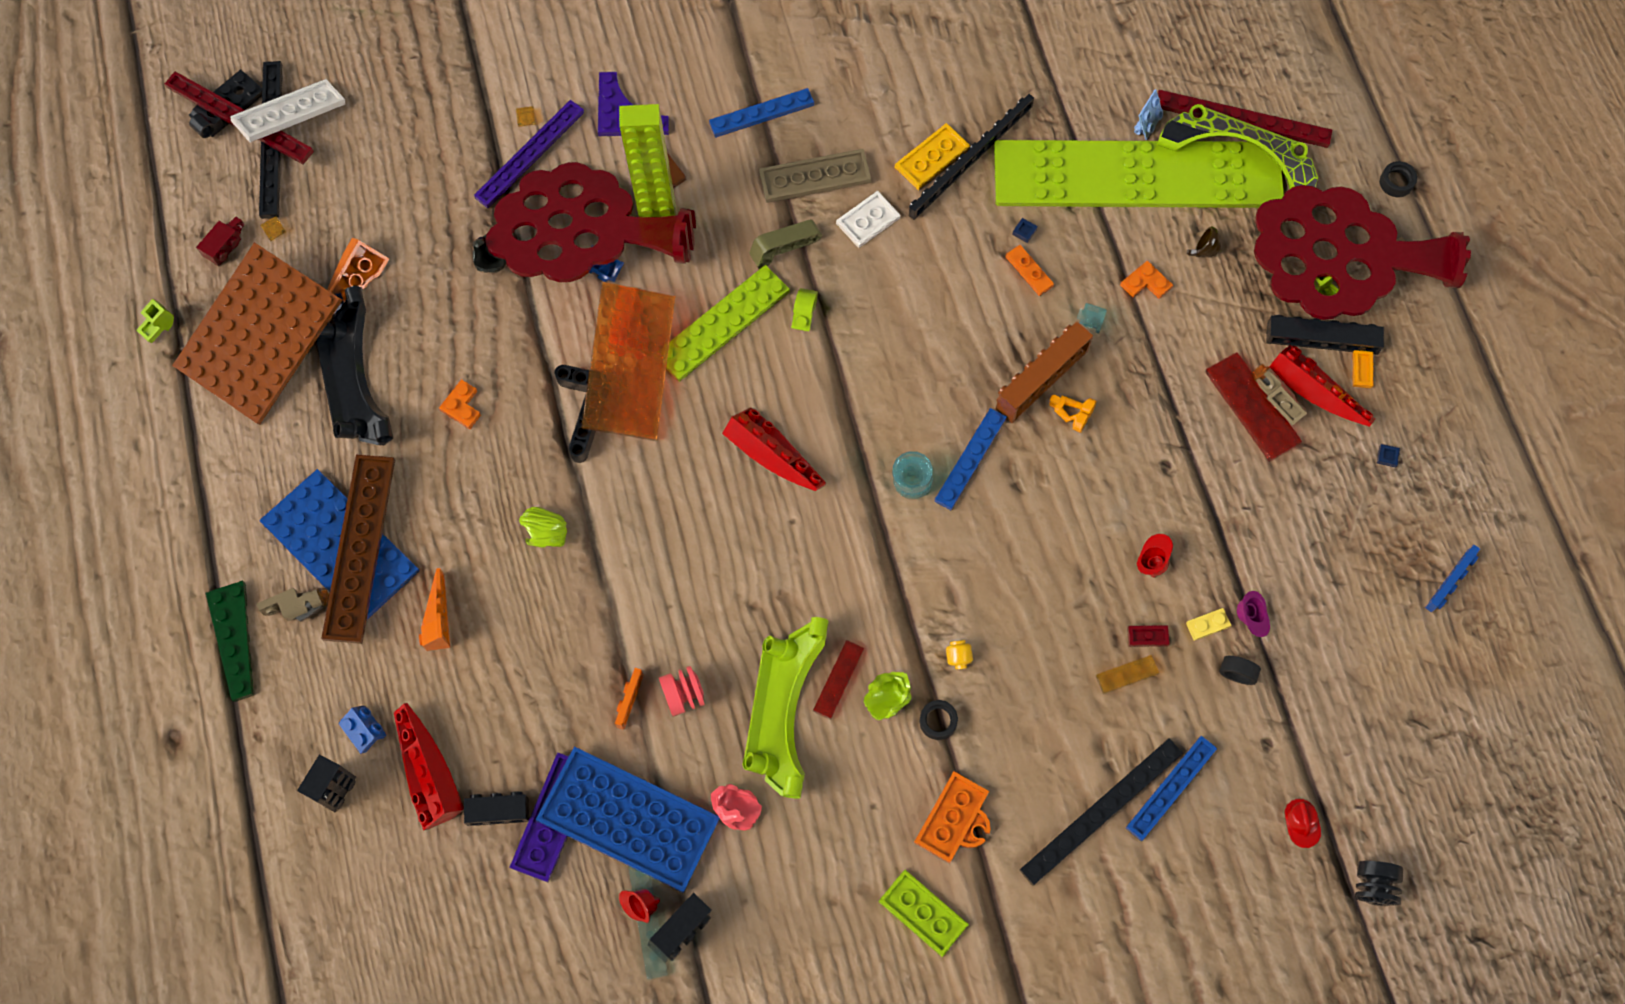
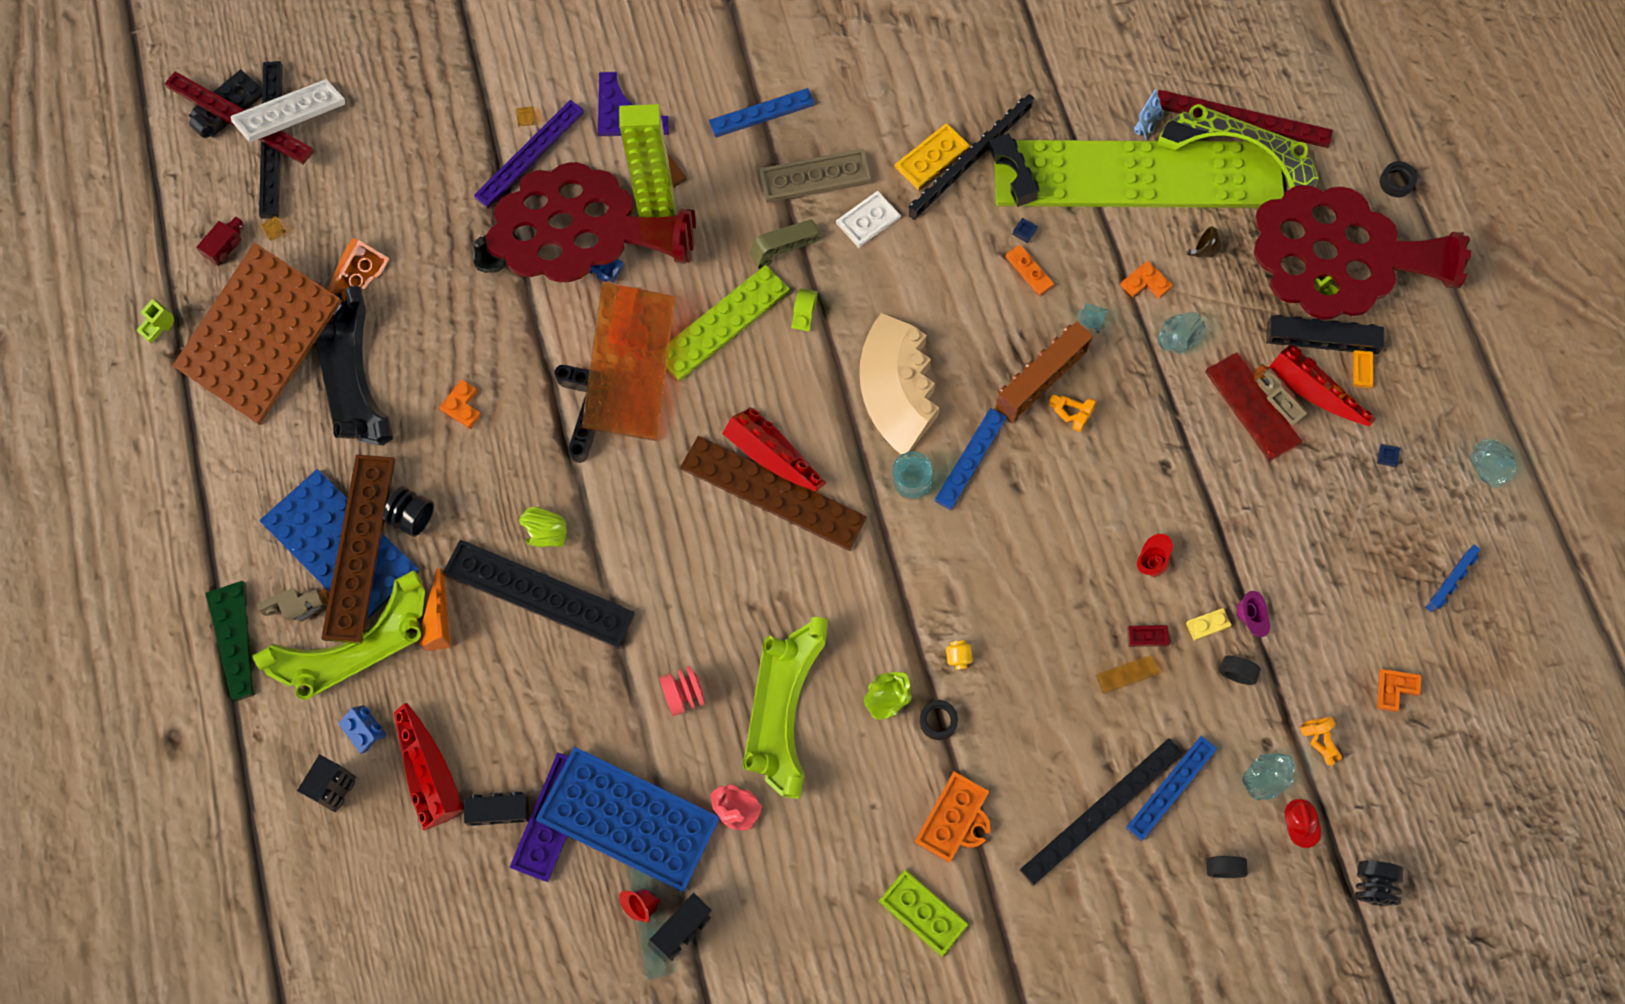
orange plate [615,668,644,730] -> none
clear red plate [813,640,864,720] -> none
none -> lime panel [253,570,425,700]
none -> black wheel [383,487,434,537]
none -> black plate [442,540,635,649]
none -> reddish brown plate [680,435,867,551]
none -> tan brick [859,313,939,458]
none -> black arch [989,133,1040,207]
none -> clear light blue hair [1158,311,1206,354]
none -> black tyre [1206,856,1248,878]
none -> clear light blue hair [1242,753,1295,800]
none -> light orange piece [1299,716,1342,766]
none -> orange plate [1376,669,1421,712]
none -> clear light blue hair [1470,439,1517,488]

